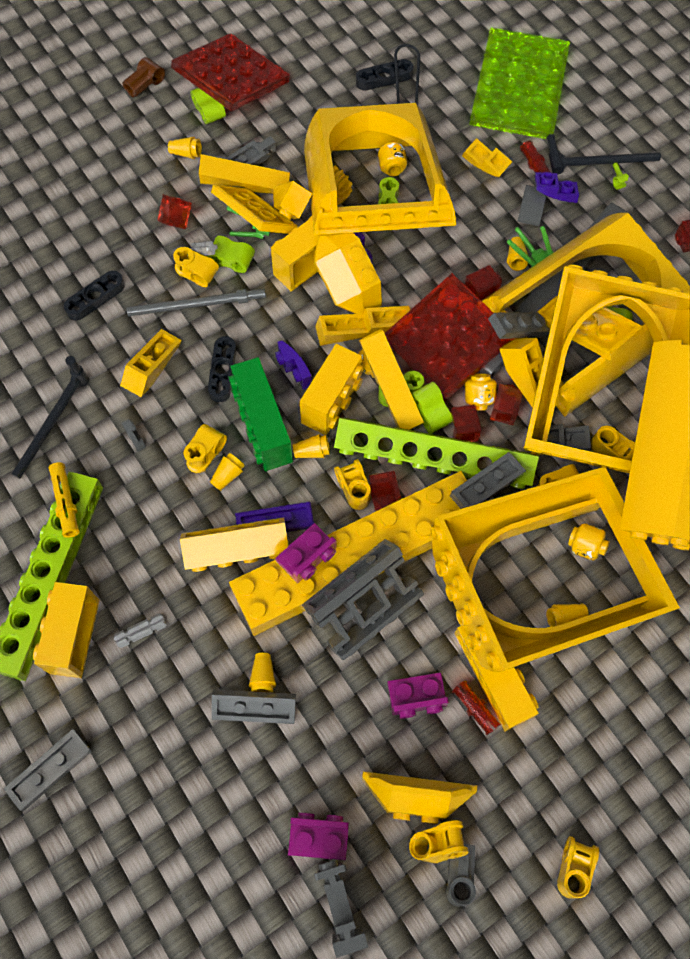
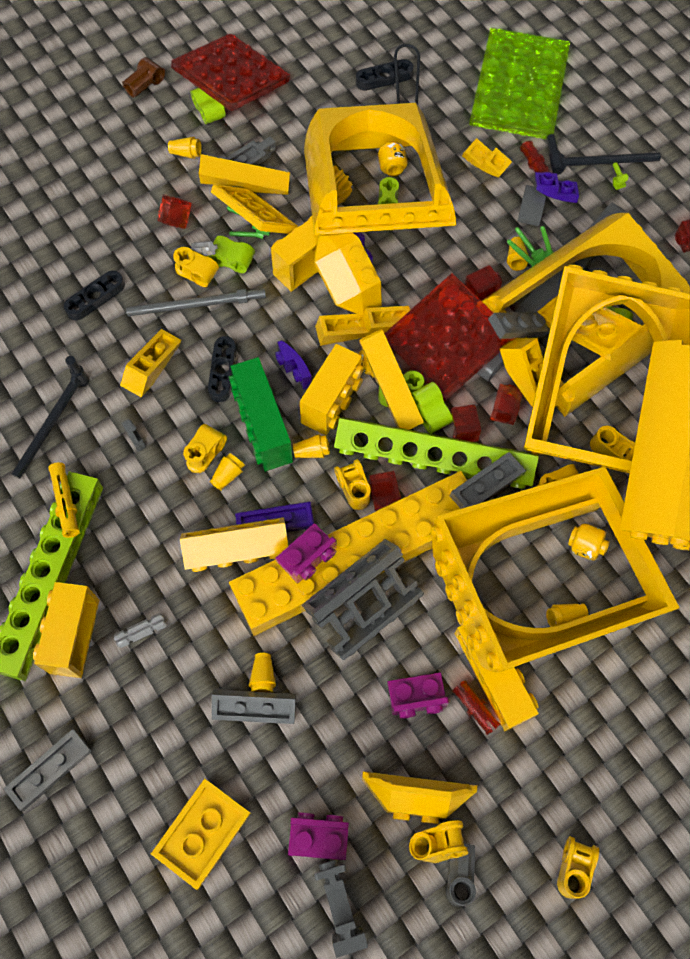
yellow slope [273,181,312,221] -> none
yellow head [465,373,497,410] -> none
dark grey slope [547,424,592,452] -> none
none -> yellow plate [151,778,251,890]

